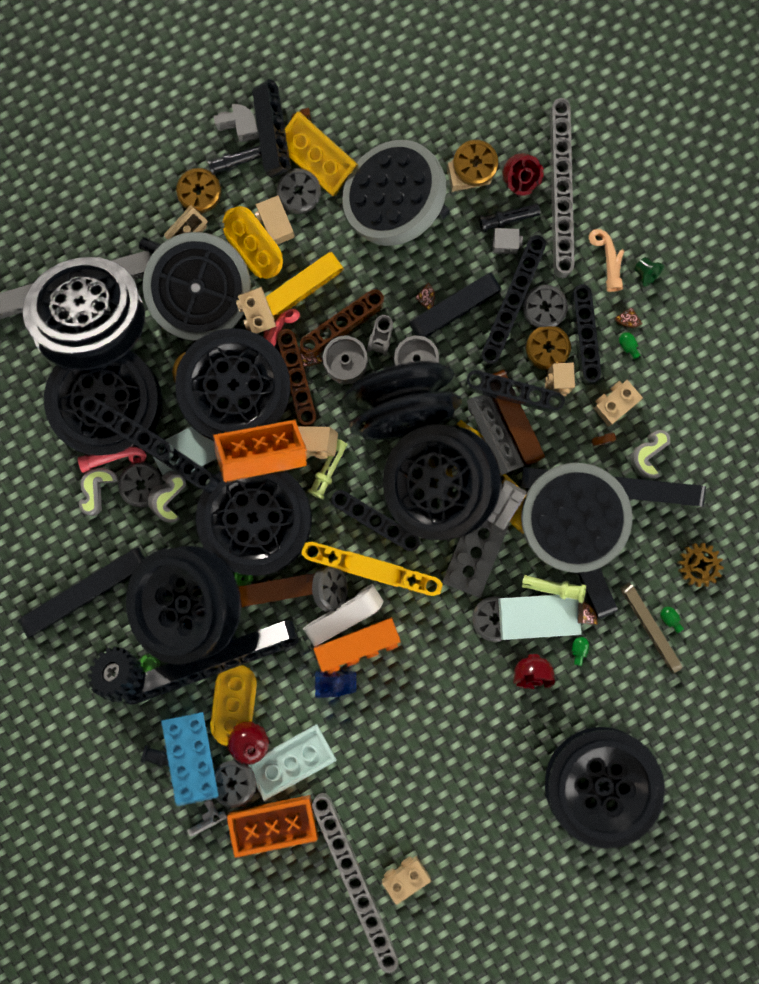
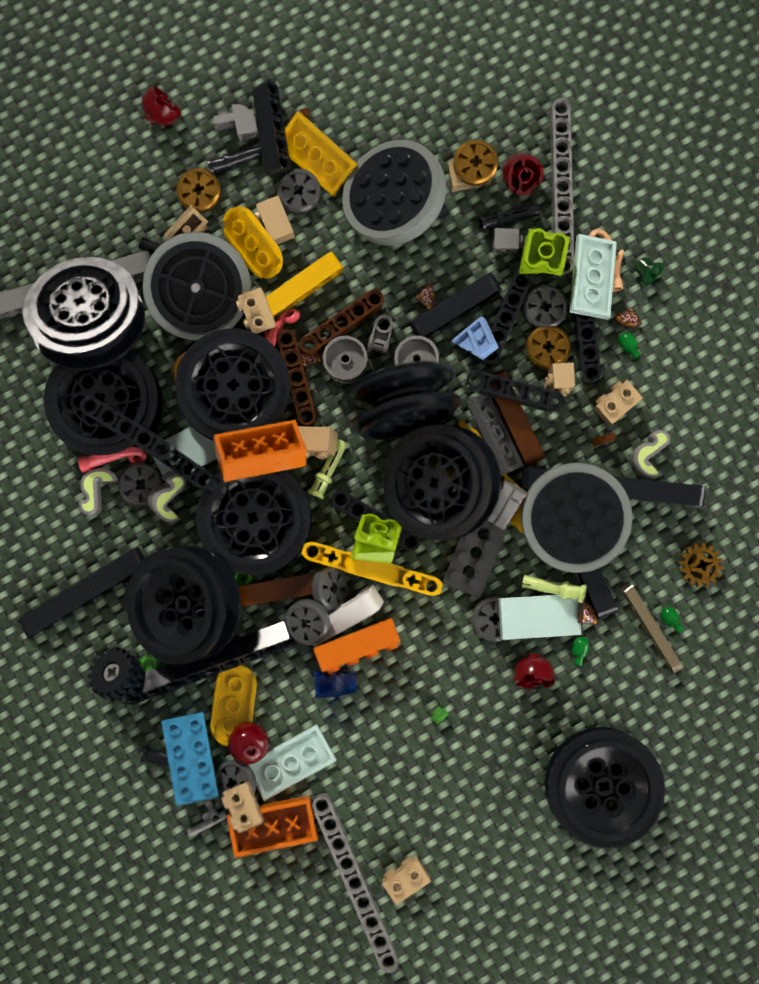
none -> dark red cylinder [141,86,182,126]
none -> tan brick [222,782,265,833]
none -> dark grey wheel [285,599,330,645]
none -> lime piece [350,514,402,564]
none -> bright green plate [431,706,449,725]
none -> light blue wing [452,316,498,360]
none -> lime piece [519,228,570,276]
none -> light aqua tile [569,234,617,320]

